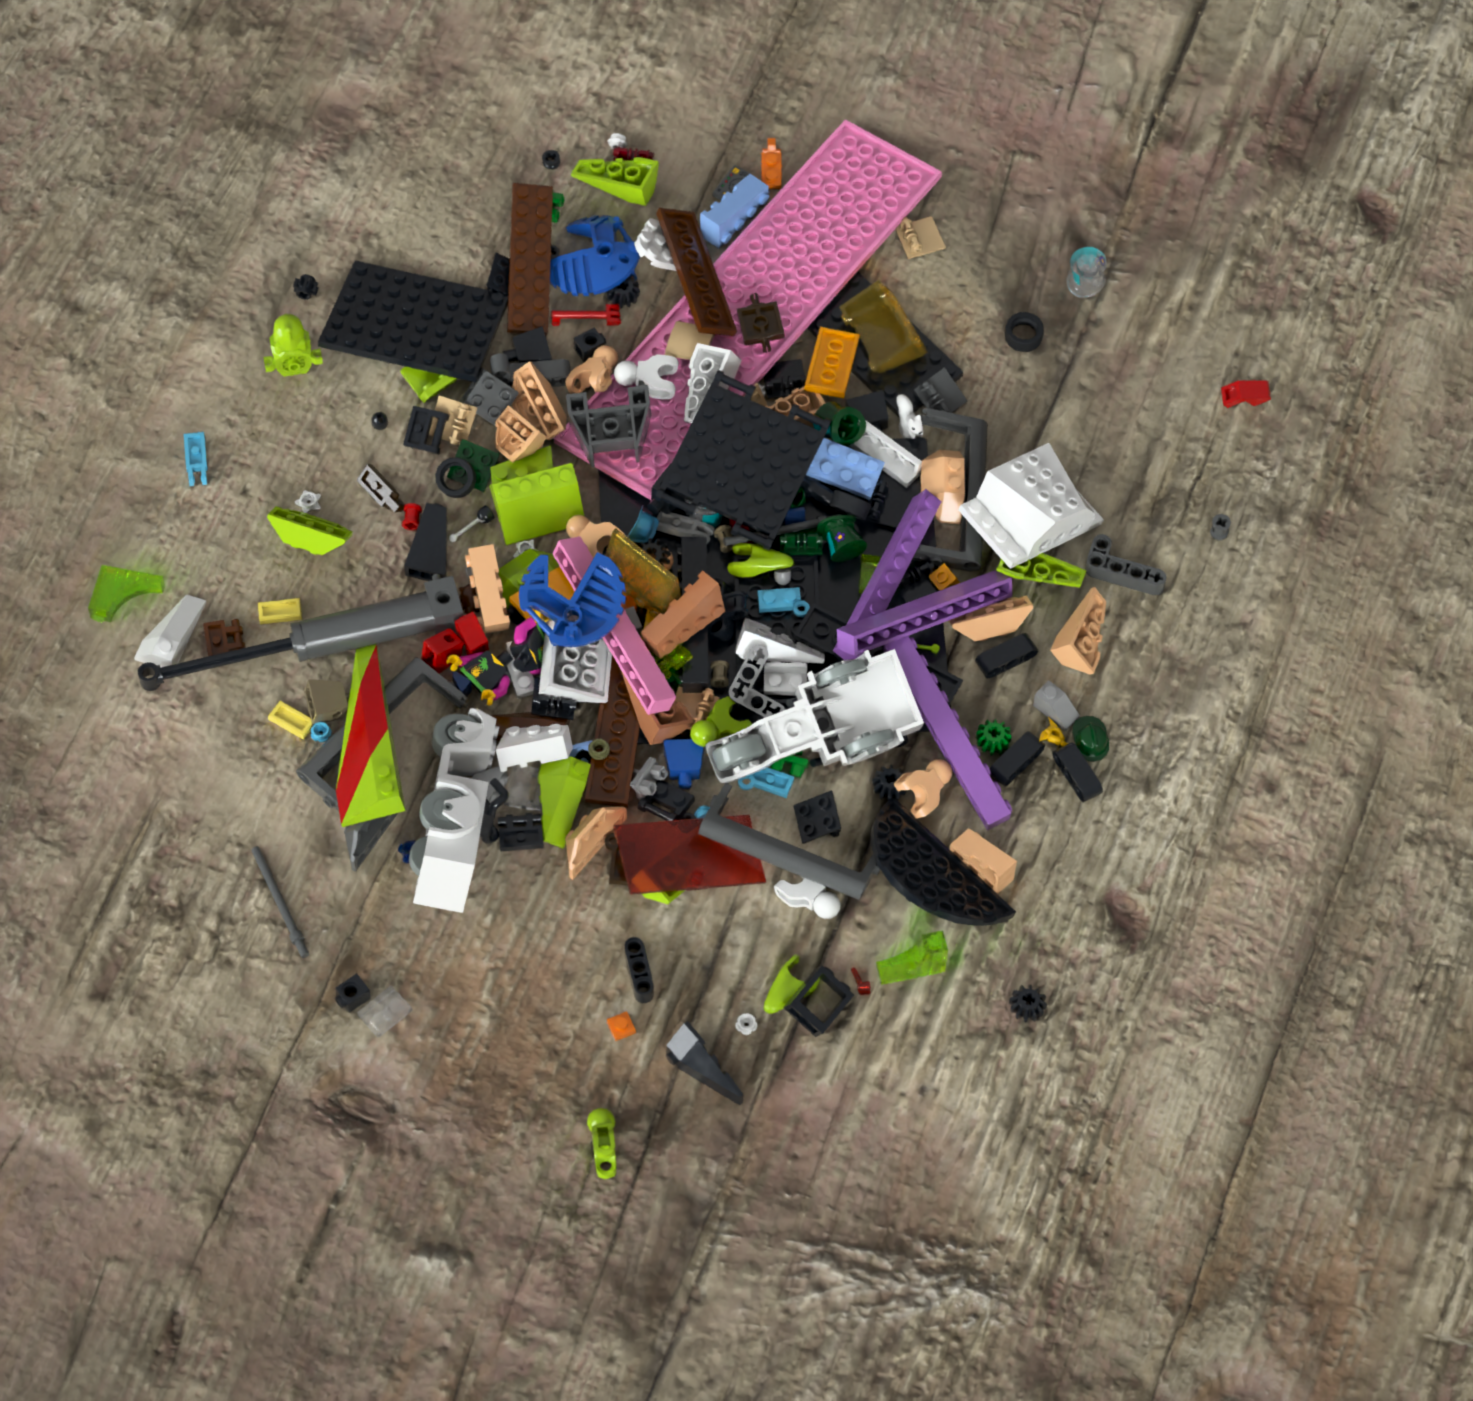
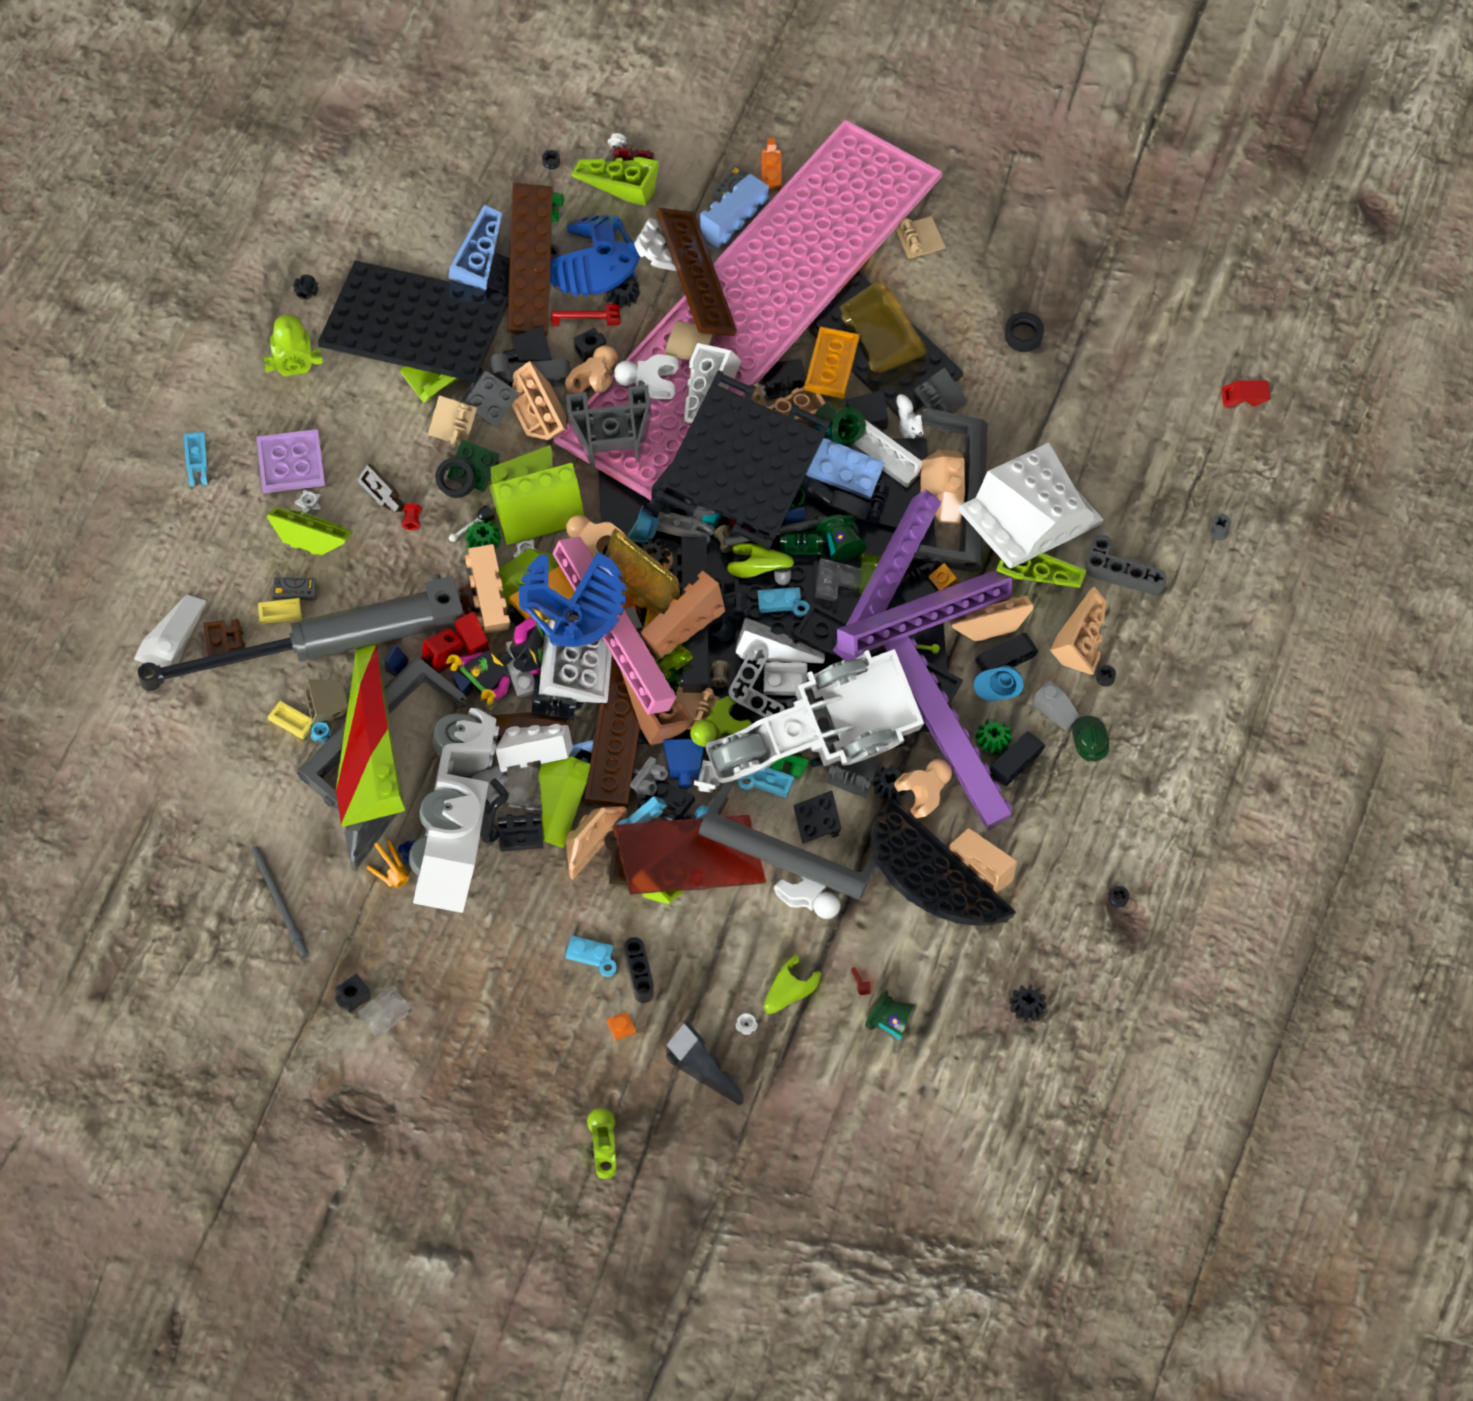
clear neon green arch [88,565,165,622] -> none
black hinge [371,412,388,430] -> none
black plate [403,405,450,455] -> none
black slope [404,503,448,581] -> none
light nougat wedge [495,405,547,463] -> none
olive plate [588,739,610,760] -> none
dark brown plate [737,293,785,353] -> none
black window [783,966,854,1037] -> none
clear neon green arch [876,930,948,985] -> none
yellow piece [1039,717,1069,746] -> none
black beam [1052,742,1103,802] -> none
clear hat [1067,247,1107,298] -> none
none -> lavender plate [256,429,325,494]
none -> dark grey tile [273,577,317,600]
none -> light orange plant [367,840,409,888]
none -> dark blue slope [384,645,409,675]
none -> light blue wedge [448,205,502,291]
none -> green gear [465,519,501,548]
none -> medium azure hinge [565,935,617,977]
none -> medium azure hinge [615,796,667,833]
none -> white bracket [694,760,721,793]
none -> clear plate [815,559,861,602]
none -> dark grey hinge [826,758,882,798]
none -> dark green hat [865,989,917,1041]
none -> dark azure piece [974,665,1024,701]
none -> black bush [1096,665,1116,687]
none -> black bush [1109,886,1129,908]

